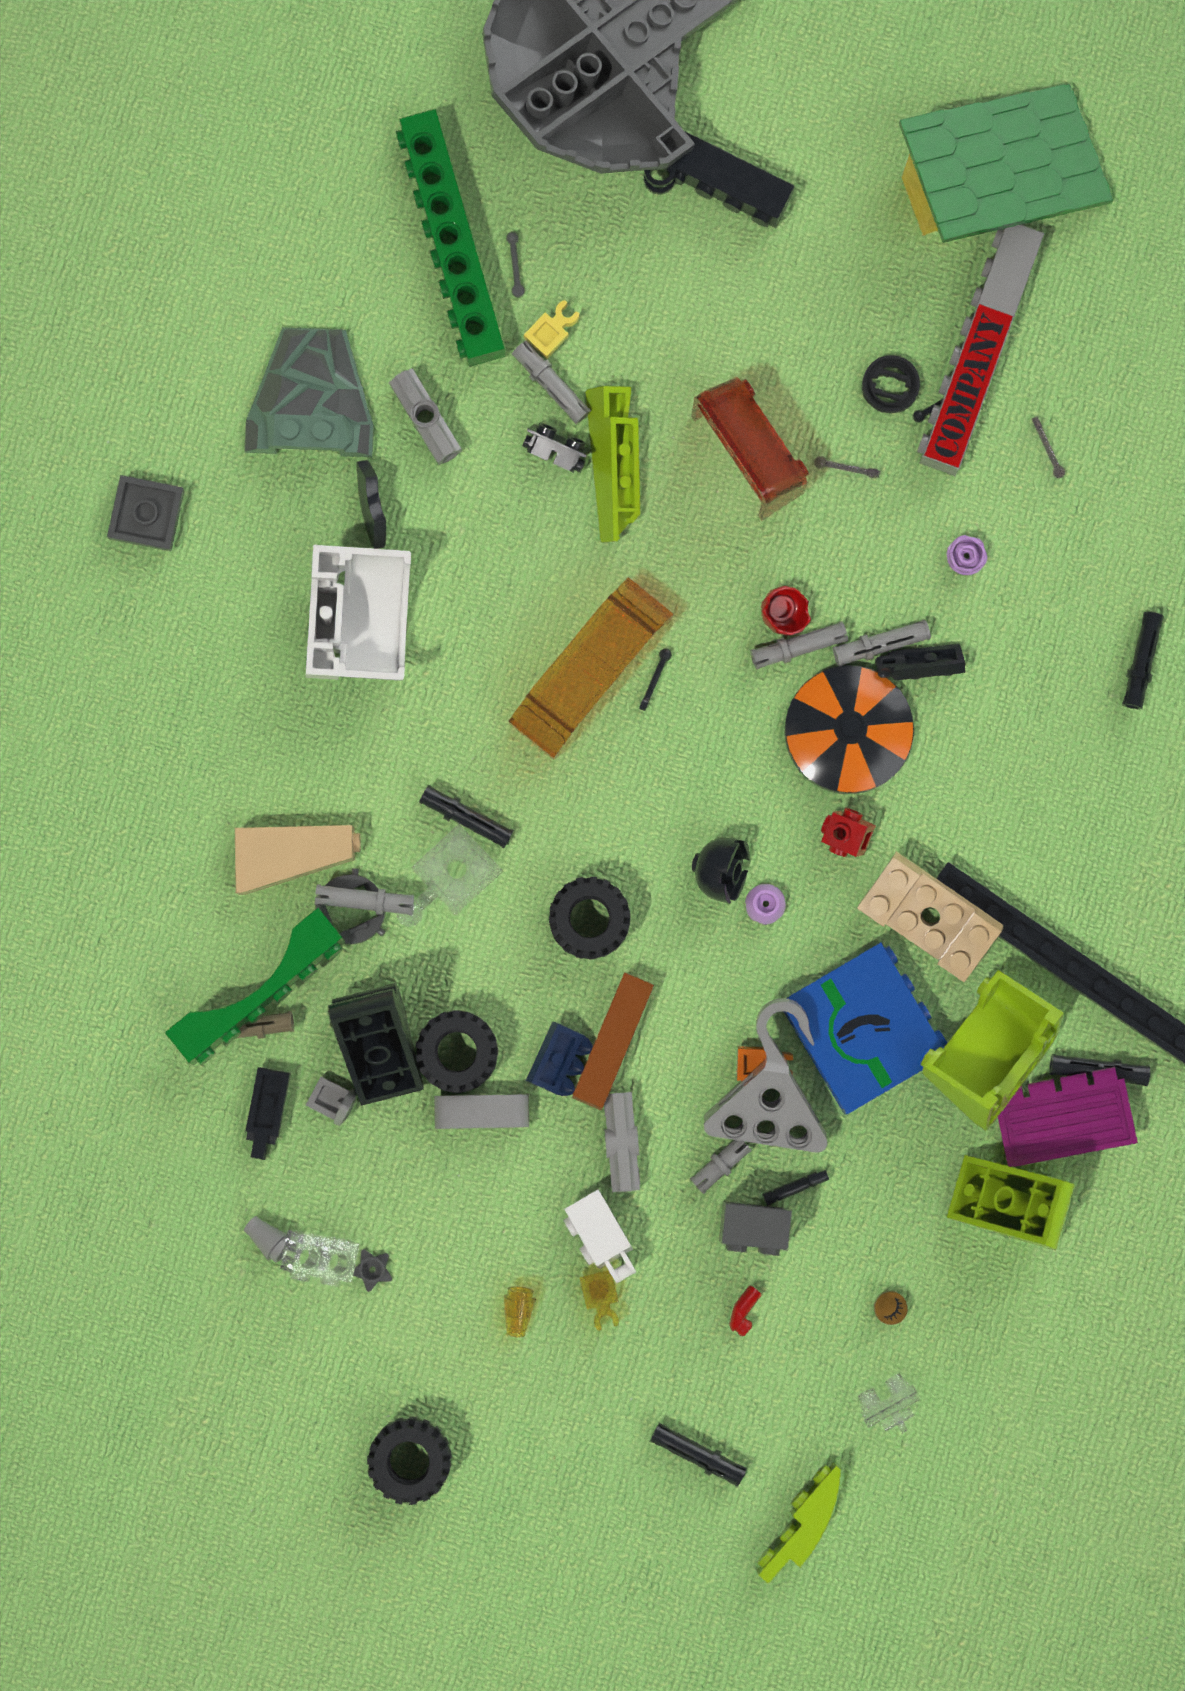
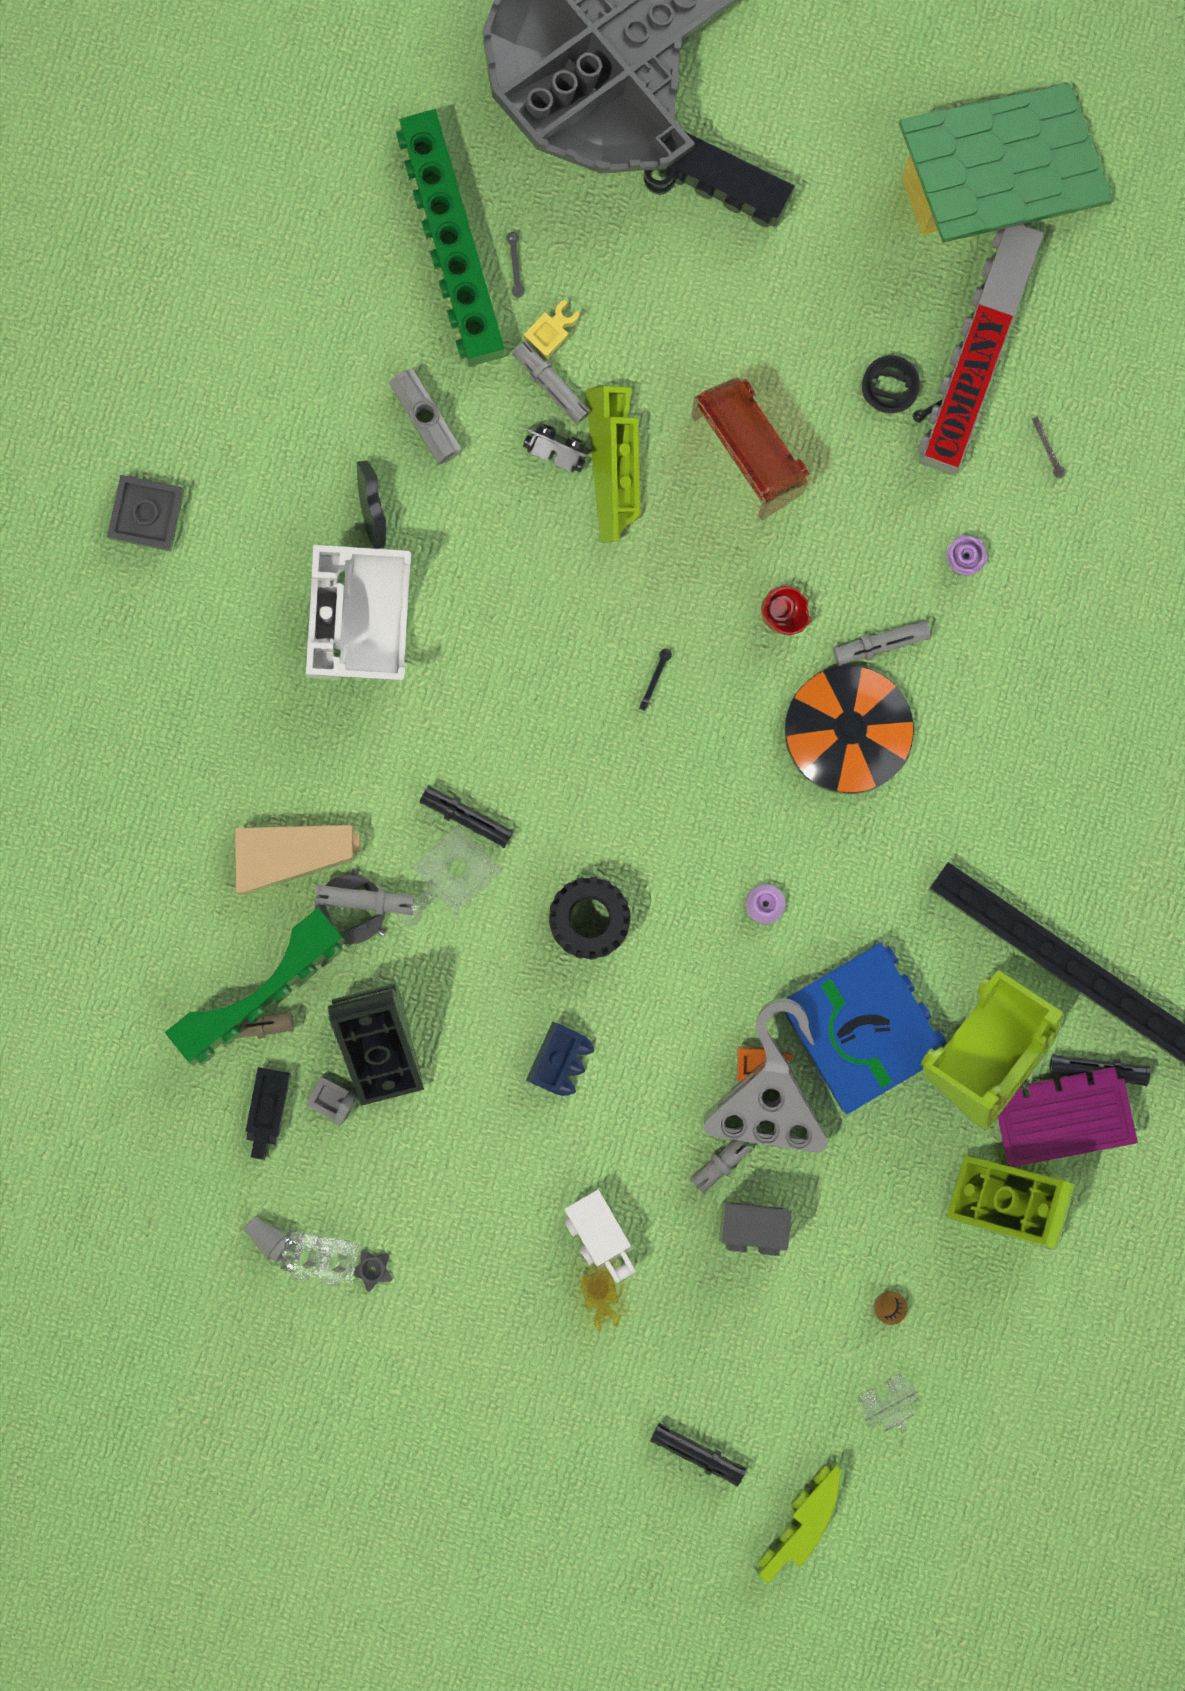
wedge [245,327,374,458] -> none
black tyre [367,1417,452,1505] -> none
black tyre [415,1010,498,1092] -> none
light grey beam [434,1094,529,1129] -> none
clear yellow cone [504,1286,536,1337] -> none
clear orange windscreen [508,577,674,760] -> none
dark orange slope [572,972,654,1111] -> none
light grey piece [604,1092,640,1192] -> none
black cylinder [692,838,750,904] -> none
red arm [729,1286,761,1336] -> none
light grey pin [750,621,848,670] -> none
black wheel [762,1170,829,1206] -> none
hinge [814,456,880,478] -> none
red brick [821,808,876,857] -> none
tan piece [857,851,1004,982] -> none
black hinge [875,644,965,680] -> none
black pin [1122,611,1164,710] -> none

